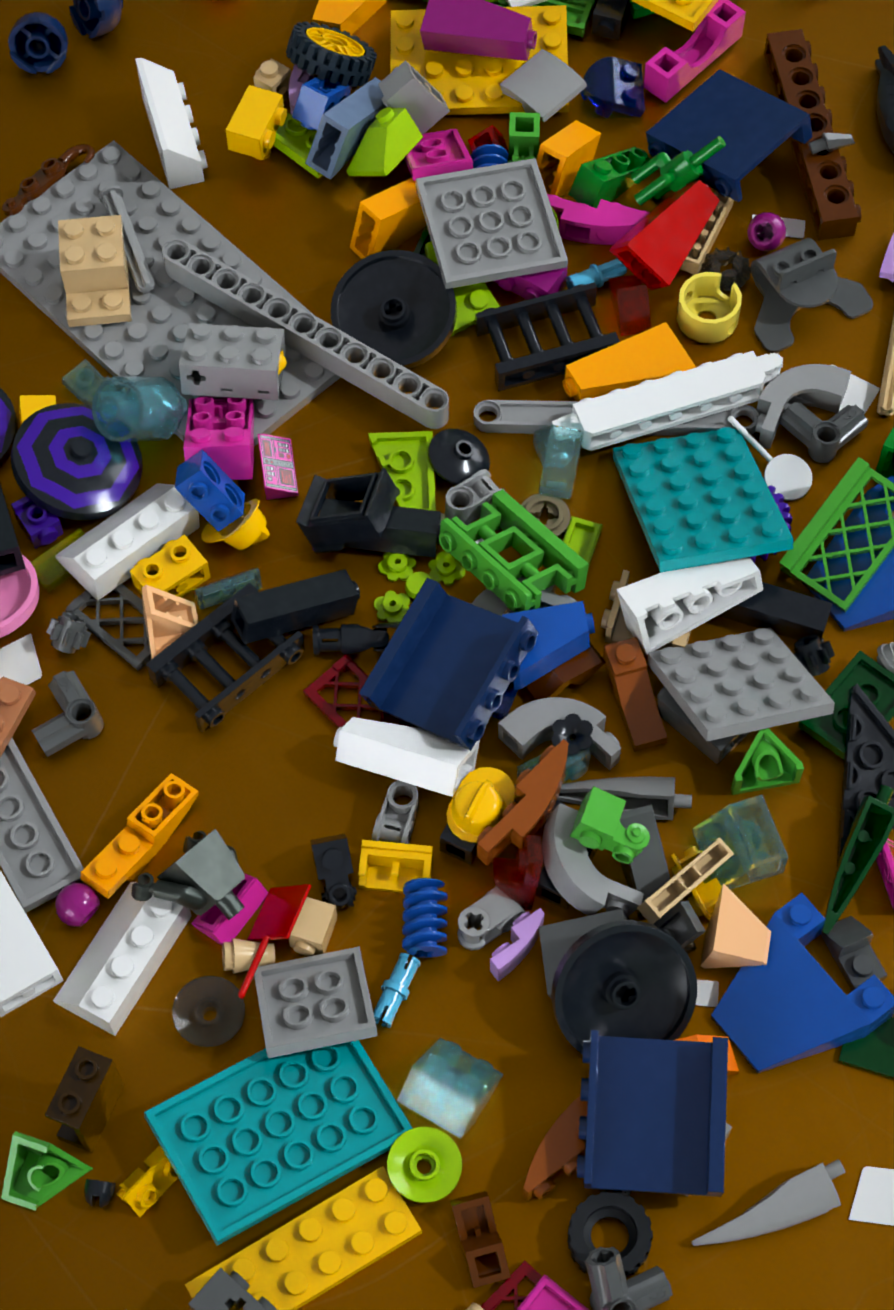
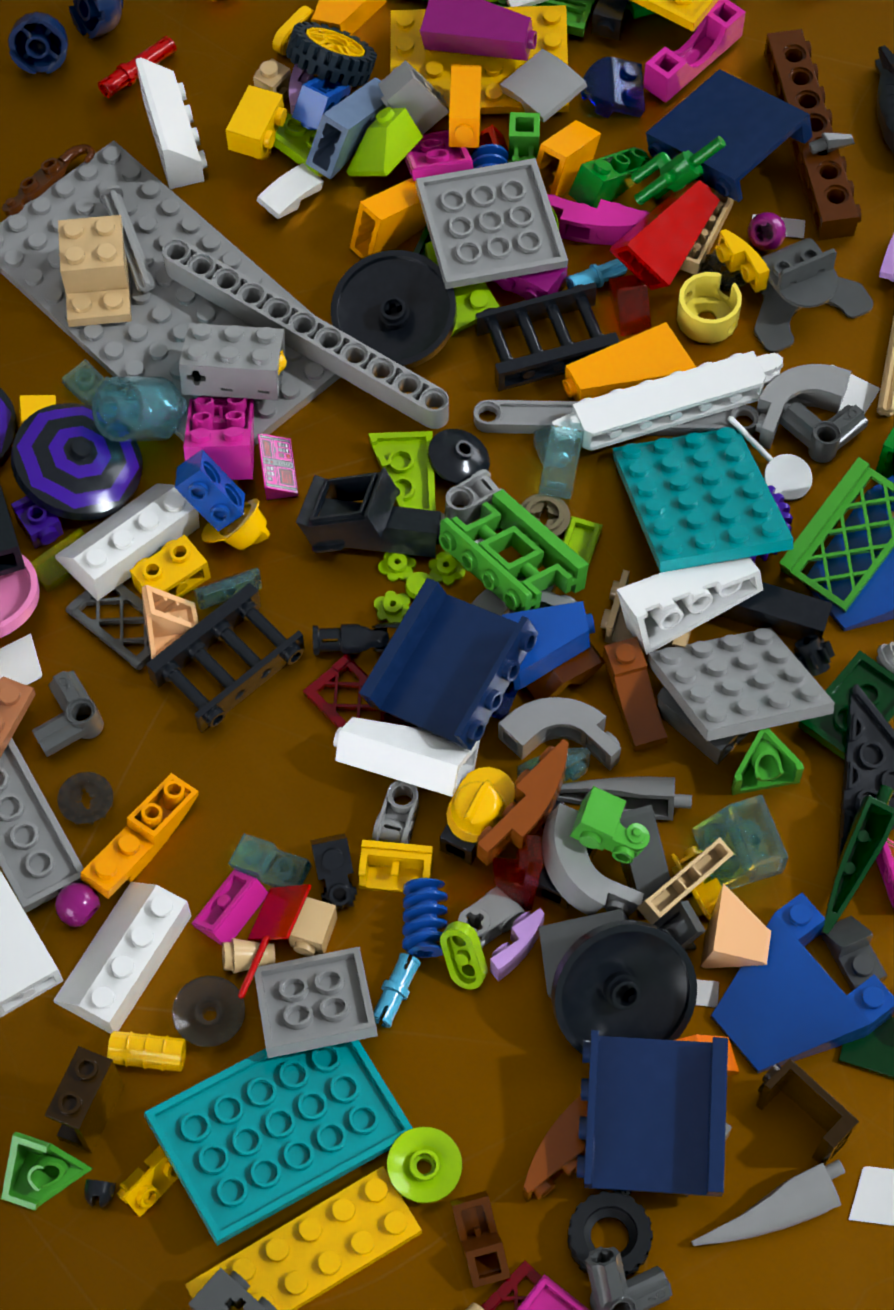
dark grey gear [46,612,91,654] -> none
pearl dark grey torso [131,829,245,921] -> none
black brick [231,569,360,644] -> none
clear light blue slope [397,1038,503,1139] -> none
black plant [552,714,593,756] -> none
none -> clear smoke gear [57,772,114,826]
none -> red pin [98,35,177,99]
none -> yellow axle [107,1031,187,1072]
none -> clear light blue slope [228,833,312,887]
none -> white slope [256,163,324,219]
none -> yellow tile [272,5,315,56]
none -> lime plate [440,921,488,990]
none -> light orange slope [449,65,482,148]
none -> yellow slope [715,229,770,293]
none -> dark brown panel [756,1059,859,1166]

